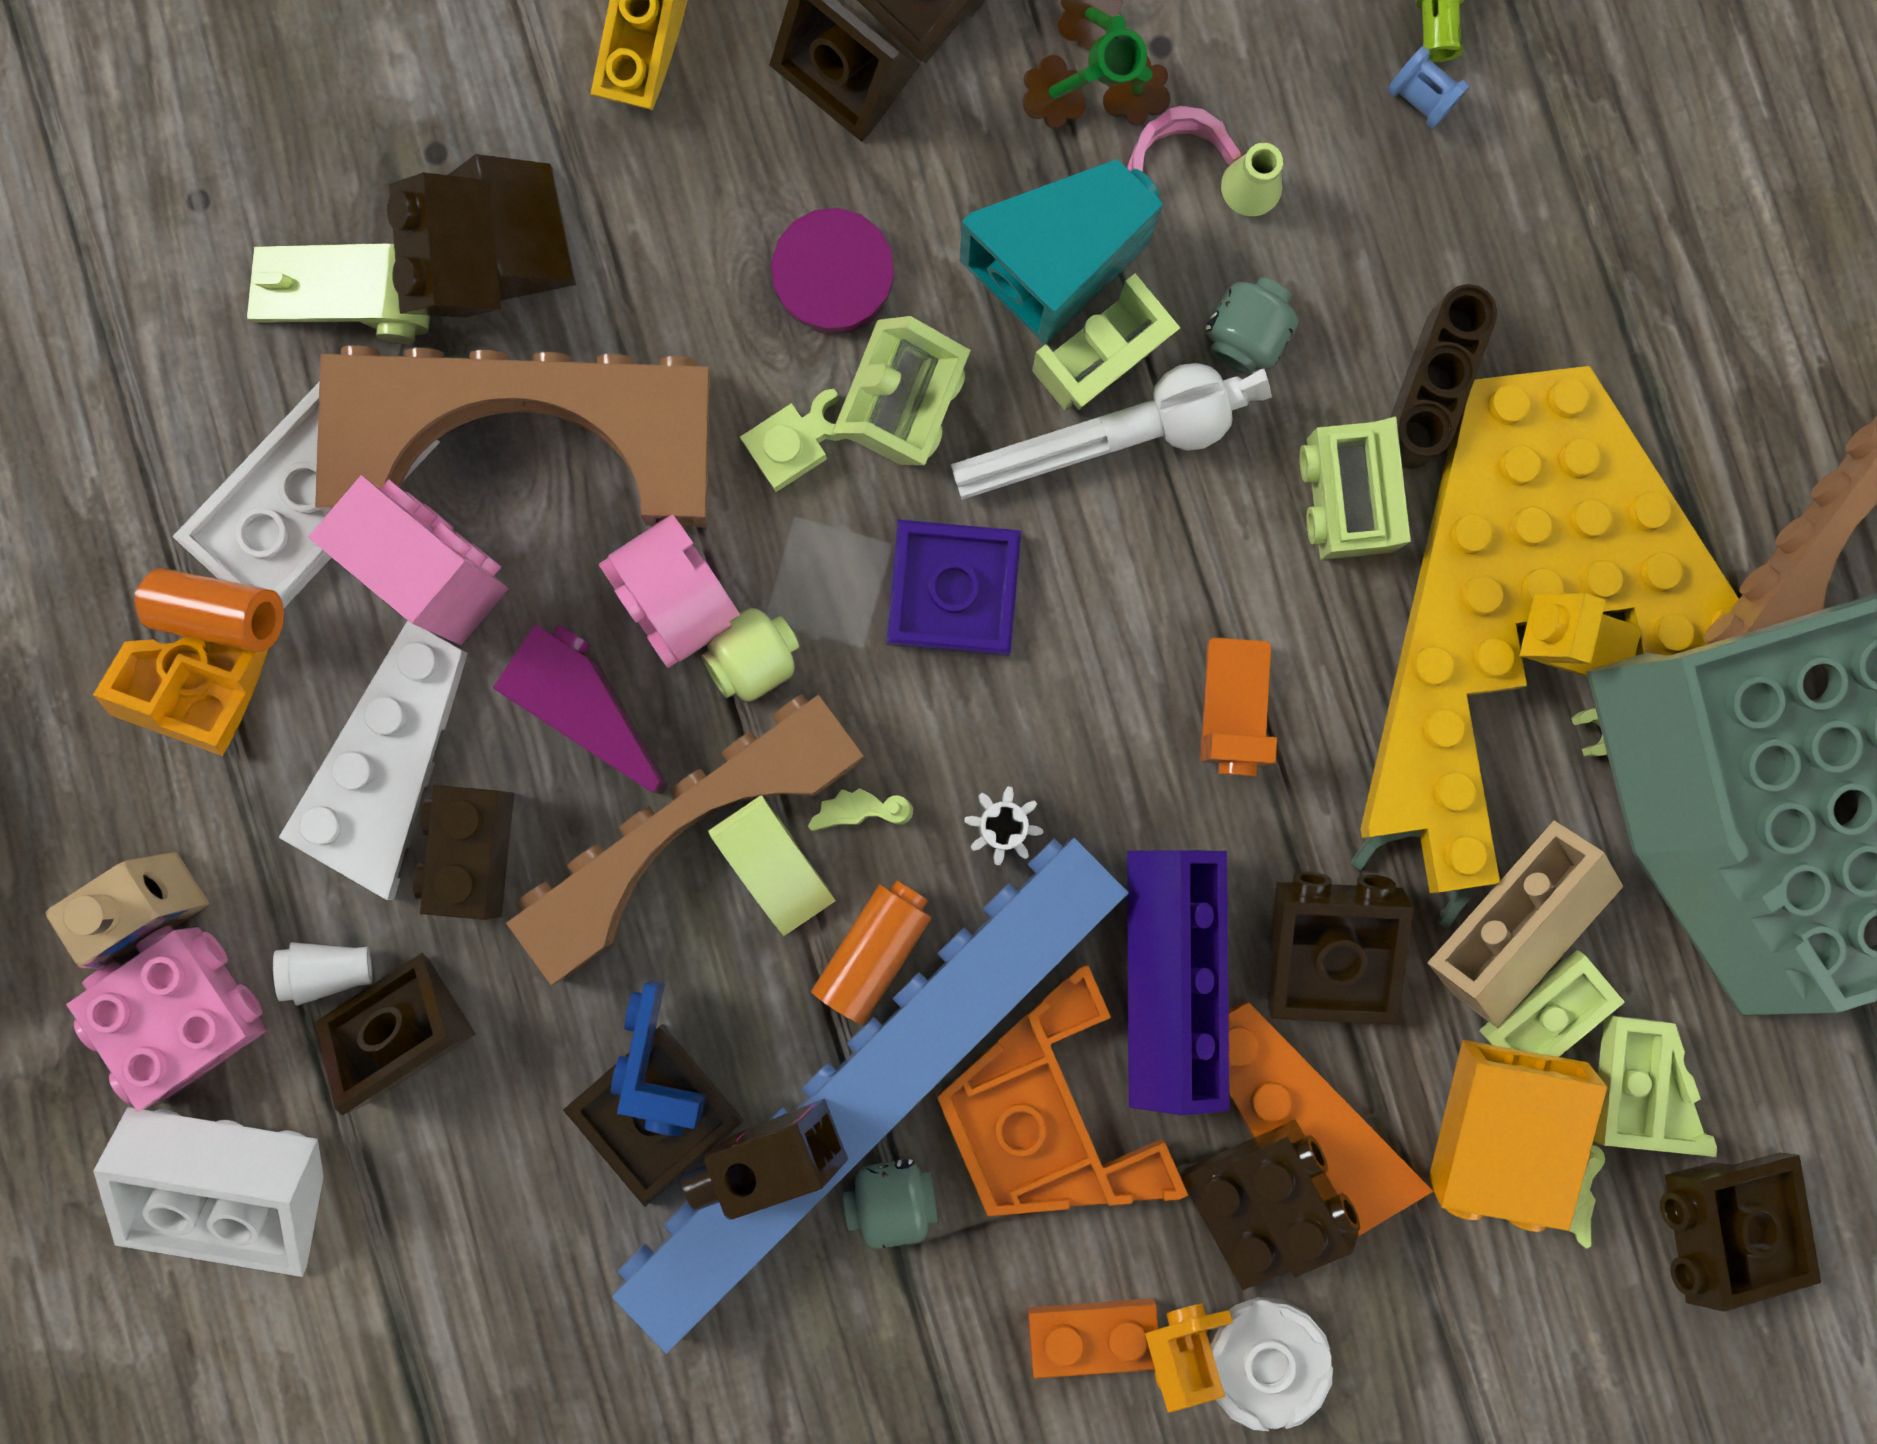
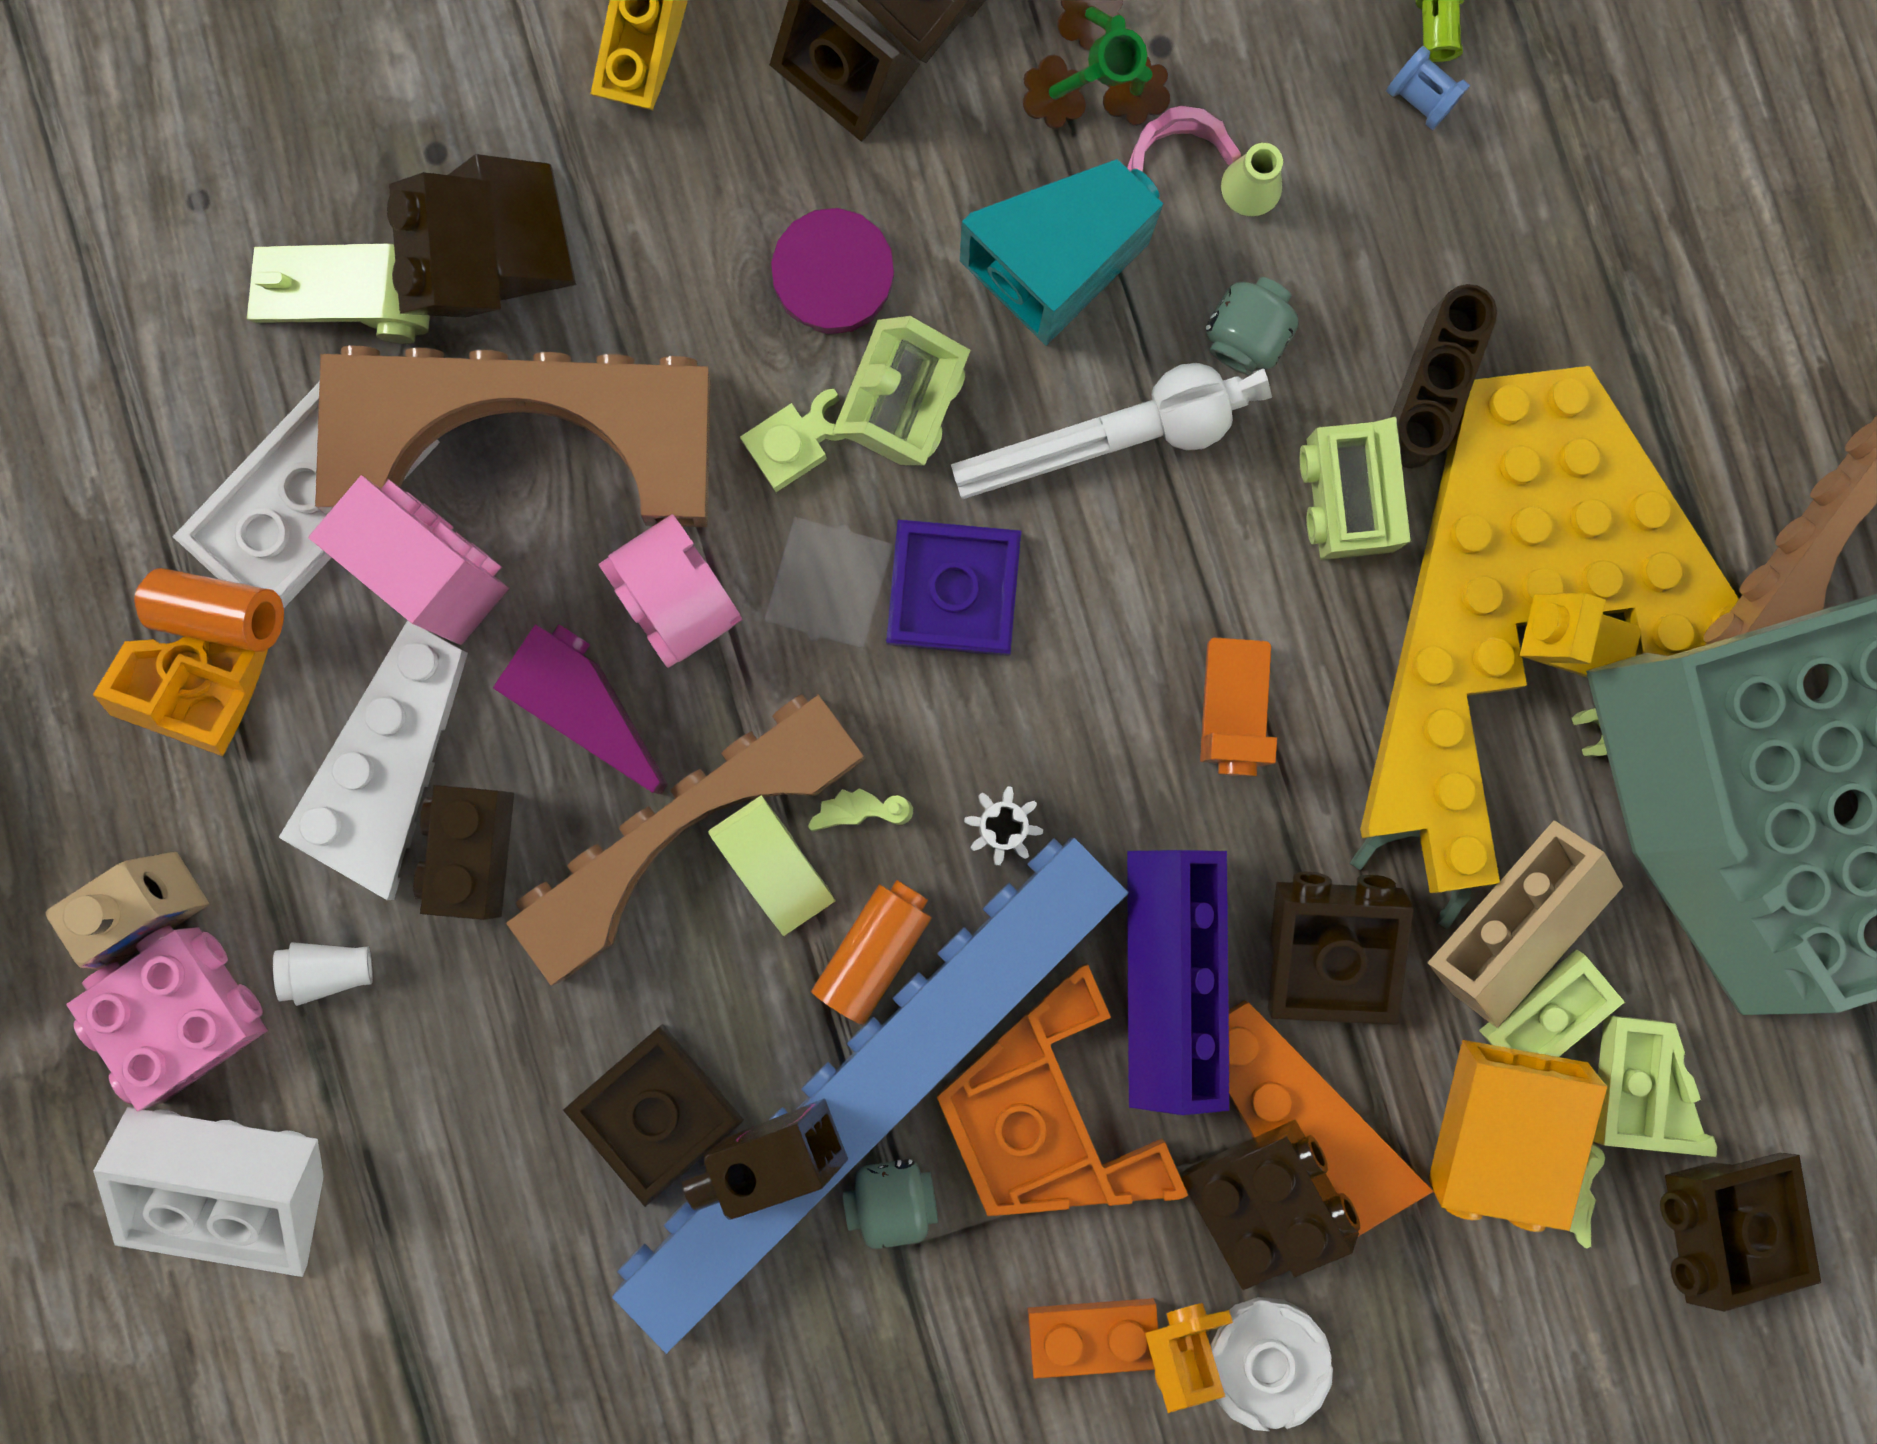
dark brown slope [315,953,476,1116] -> none
blue bracket [611,980,707,1136] -> none
yellowish green head [701,608,799,702] -> none
yellowish green window [1032,273,1180,411] -> none

